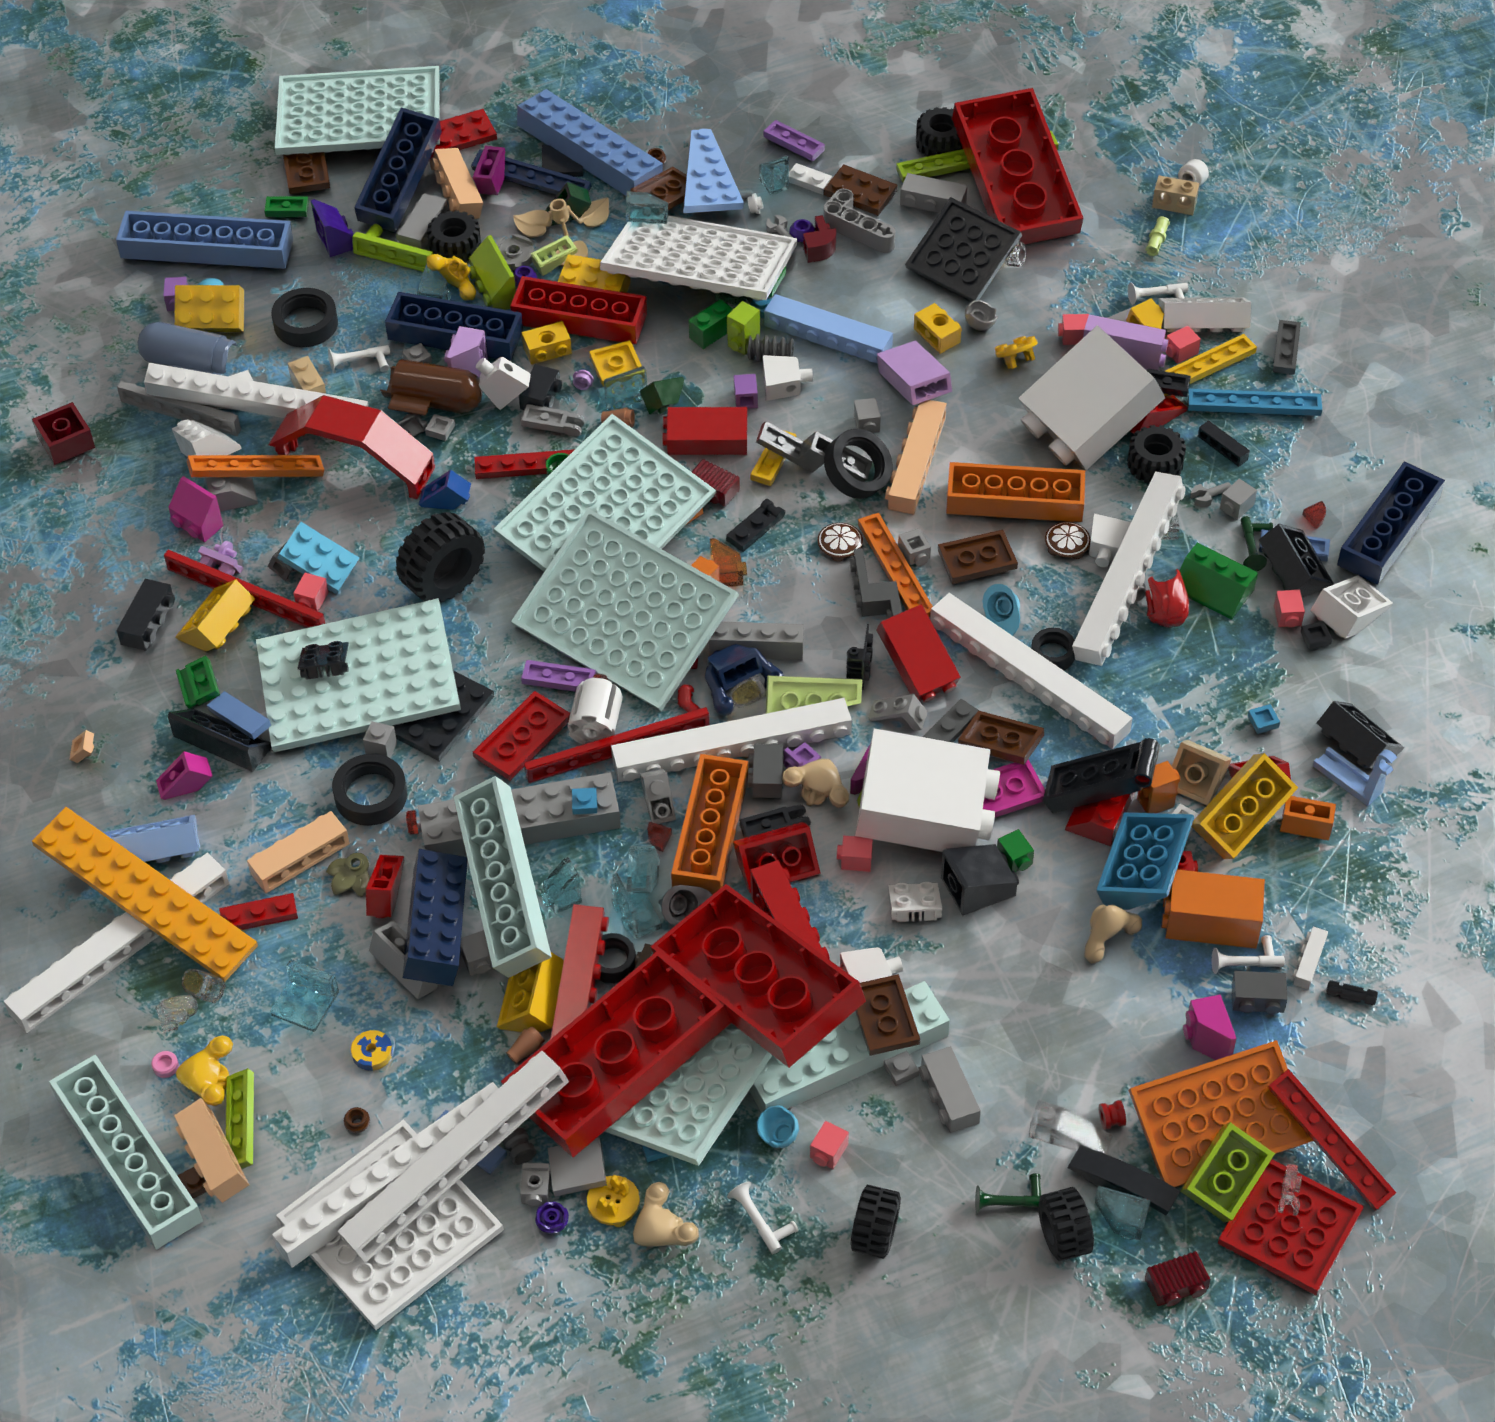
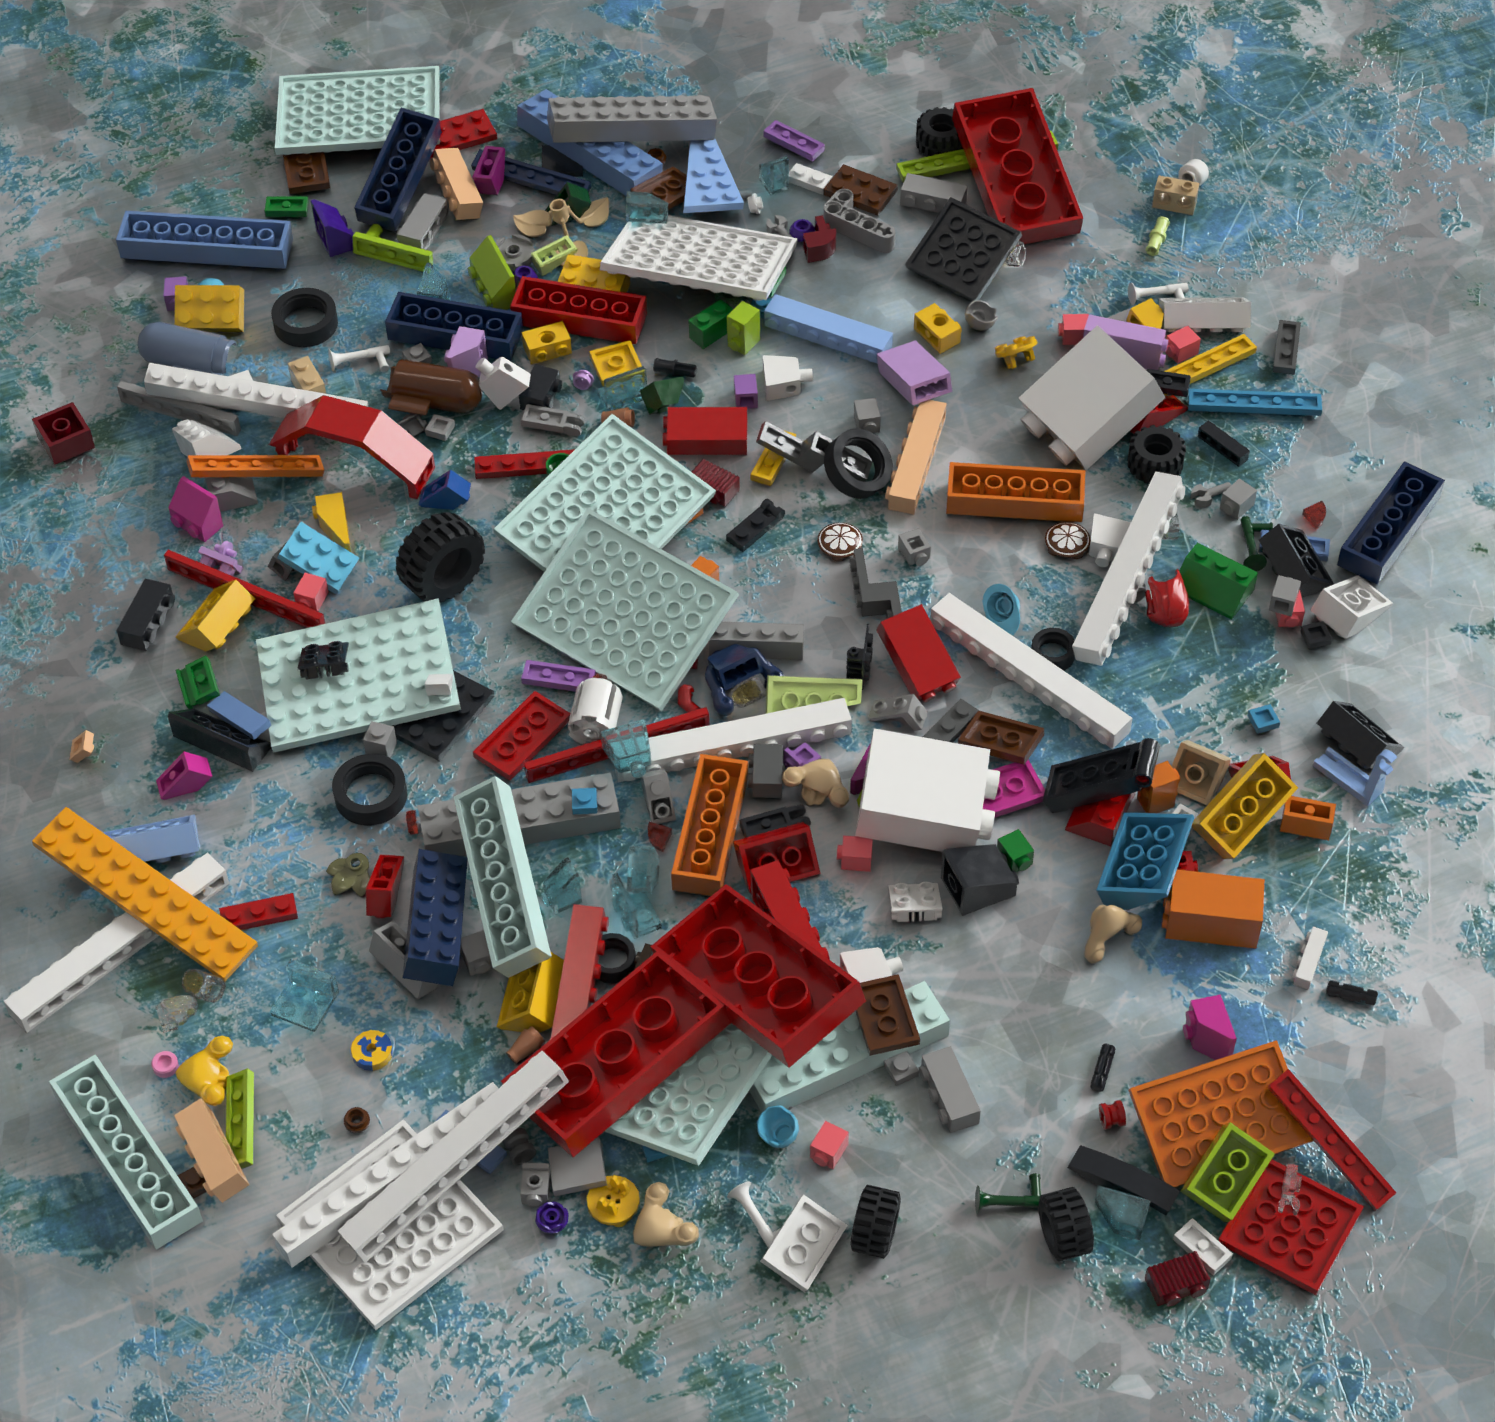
light nougat brick [247,811,350,893] -> none
yellow head [426,254,476,301] -> none
black tyre [427,210,481,263] -> none
flat silver piece [658,885,712,925] -> none
clear orange slope [710,538,747,587] -> none
dark grey piece [748,334,794,362] -> none
orange plate [858,512,933,618] -> none
reddish brown plate [938,529,1018,584] -> none
clear slope [1029,1100,1112,1154] -> none
white piece [1212,935,1285,974] -> none
dark grey brick [1231,971,1288,1014] -> none
none -> yellow slope [312,492,351,552]
none -> white slope [425,674,453,696]
none -> light grey brick [547,95,717,143]
none -> clear light blue torso [601,719,651,778]
none -> black axle [653,358,697,378]
none -> white plate [760,1194,848,1293]
none -> black axle [1090,1043,1116,1092]
none -> white plate [1173,1218,1233,1276]
none -> light grey brick [1269,575,1301,617]

